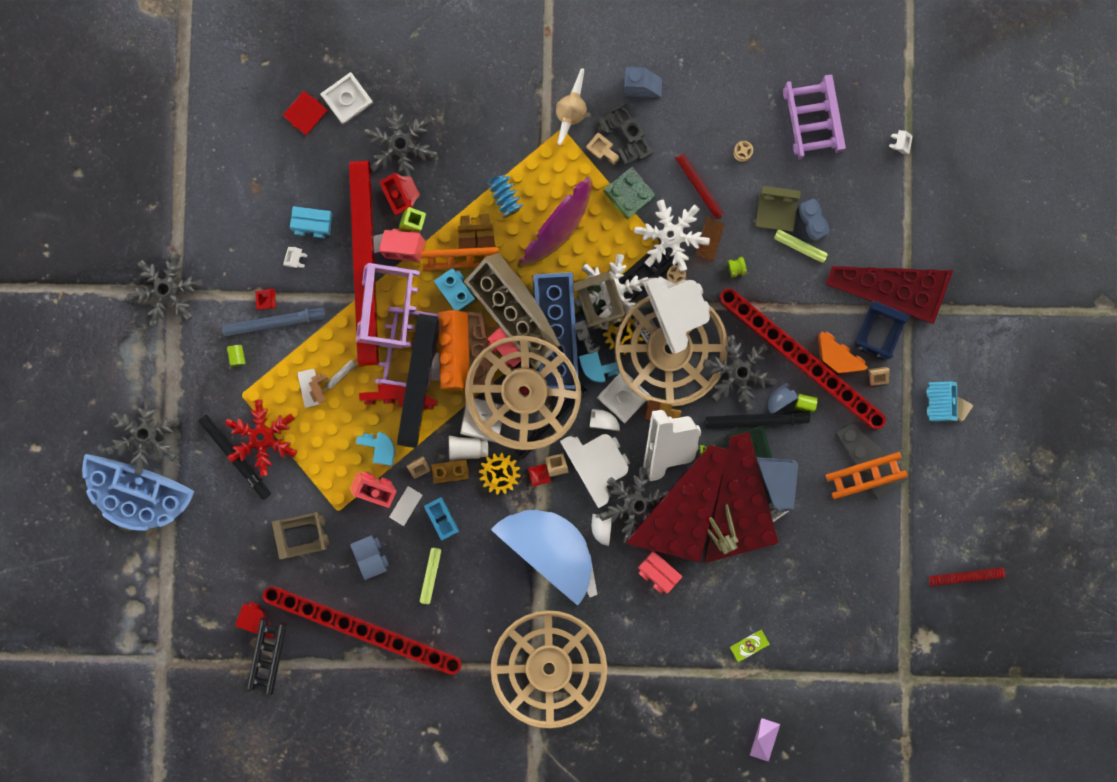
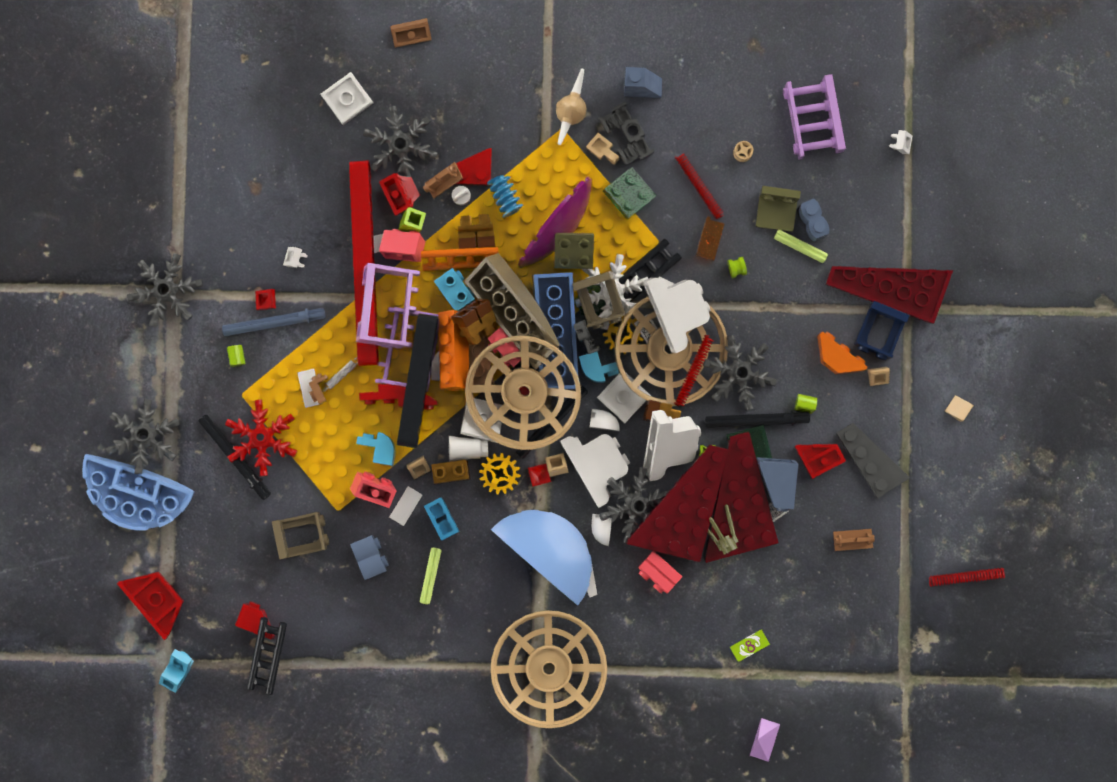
red beam [263,586,462,675] -> none
red piece [282,91,328,136] -> none
medium azure brick [290,206,333,239] -> none
white piece [634,200,710,272] -> none
tan wheel [666,265,686,284] -> none
red beam [719,288,886,430] -> none
sand blue brick [768,383,799,413] -> none
orange bar [826,451,908,500] -> none
medium azure brick [927,381,958,422] -> none
none -> red wing [117,572,184,640]
none -> medium azure brick [159,649,194,693]
none -> medium nougat slope [390,18,432,48]
none -> medium nougat hinge [423,162,463,199]
none -> hips [451,299,497,345]
none -> white tile [452,186,471,206]
none -> red wing [454,148,492,186]
none -> olive bracket [554,233,594,269]
none -> red piece [674,335,714,407]
none -> red wing [794,444,846,479]
none -> medium nougat hinge [833,529,875,551]

